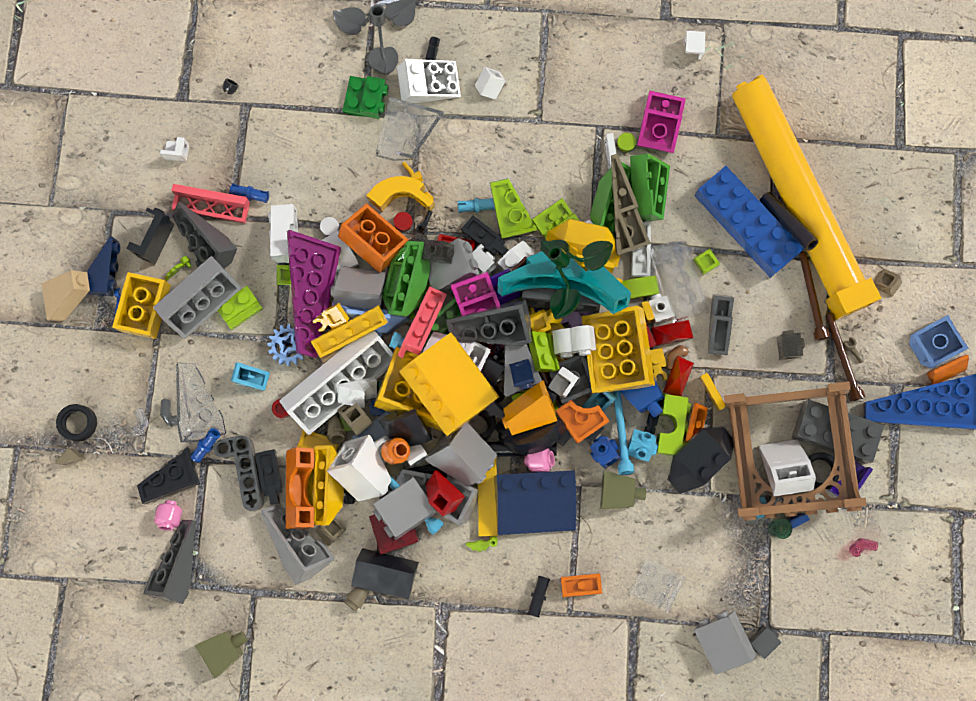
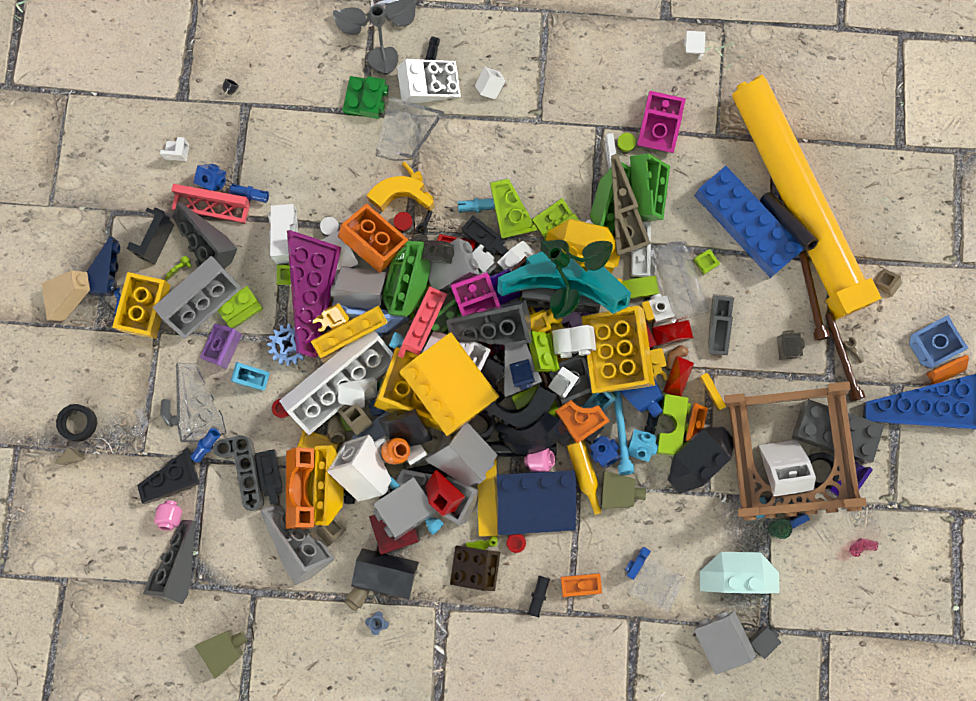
light orange slope [502,381,557,435] -> none
none -> blue brick [193,164,226,191]
none -> medium lavender slope [199,323,242,369]
none -> sand blue plate [365,611,389,636]
none -> dark brown bracket [450,545,501,591]
none -> red tile [506,534,526,553]
none -> yellow piece [566,441,602,515]
none -> blue plate [624,547,651,580]
none -> light aqua wedge [699,552,779,594]

